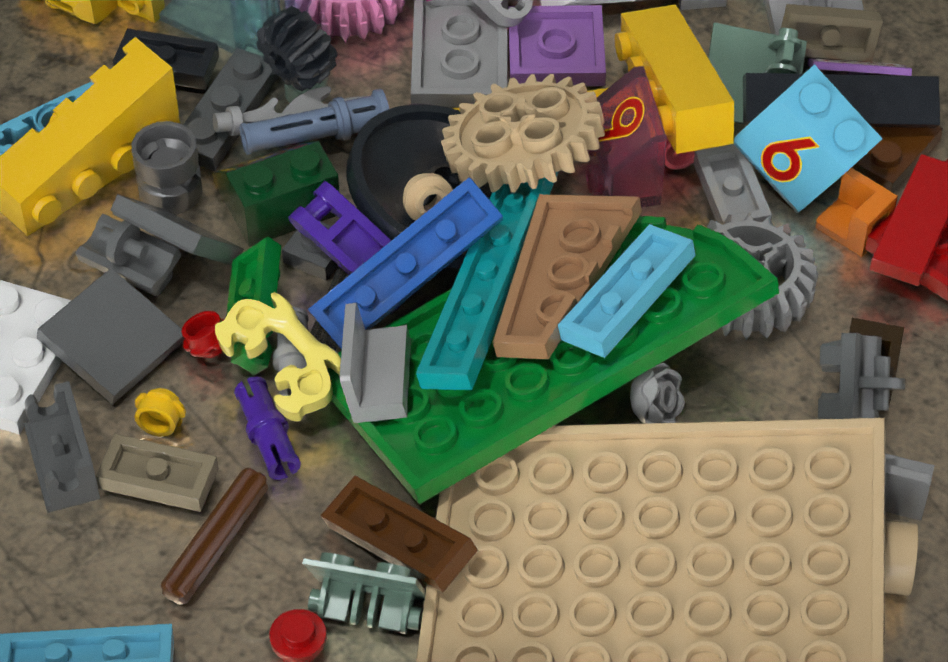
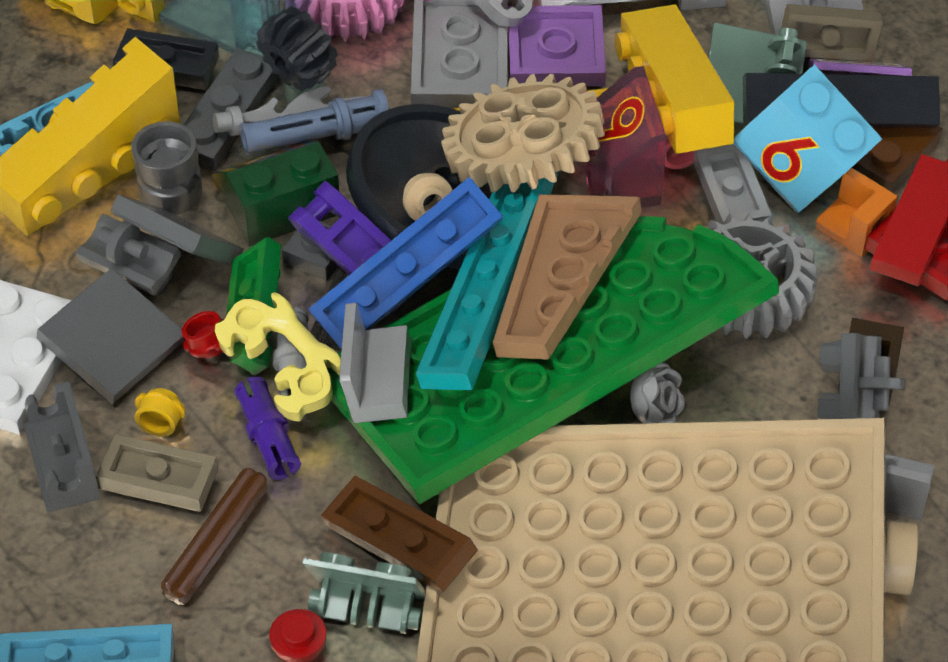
medium azure plate [558,224,695,358] -> none

